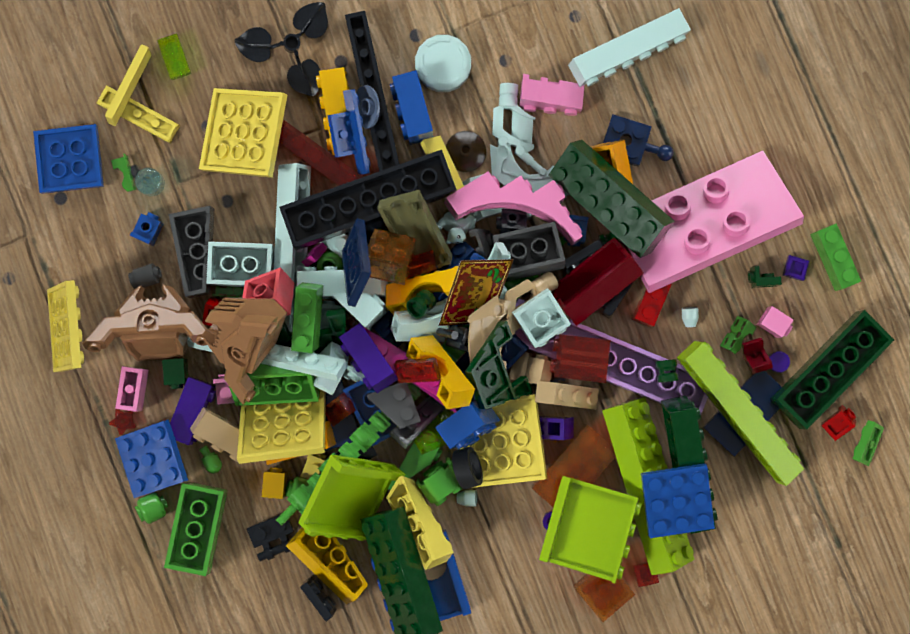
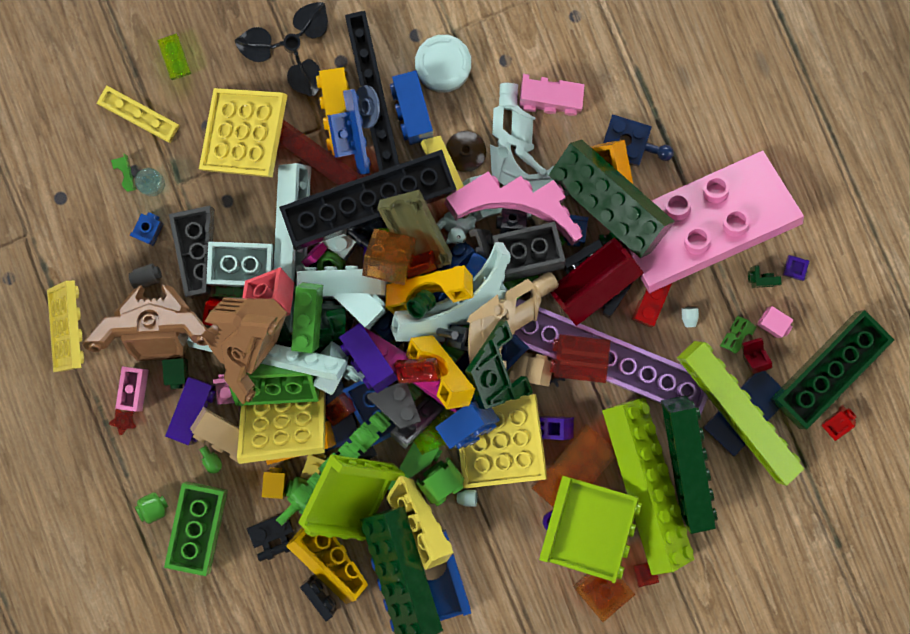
blue plate [33,124,104,194] -> none
light yellow tile [105,45,151,126] -> none
blue plate [115,420,188,498] -> none
dark blue tile [342,218,371,307] -> none
sticker [438,259,514,326] -> none
black tyre [452,446,483,490] -> none
light aqua plate [512,288,571,348] -> none
tan brick [535,381,599,410] -> none
light aqua brick [568,8,691,87] -> none
blue plate [641,463,715,538] -> none
dark green wheel [655,359,679,383] -> none
dark purple tile [769,351,790,372] -> none
bright green brick [810,223,861,291] -> none
bright green plate [853,420,884,466] -> none

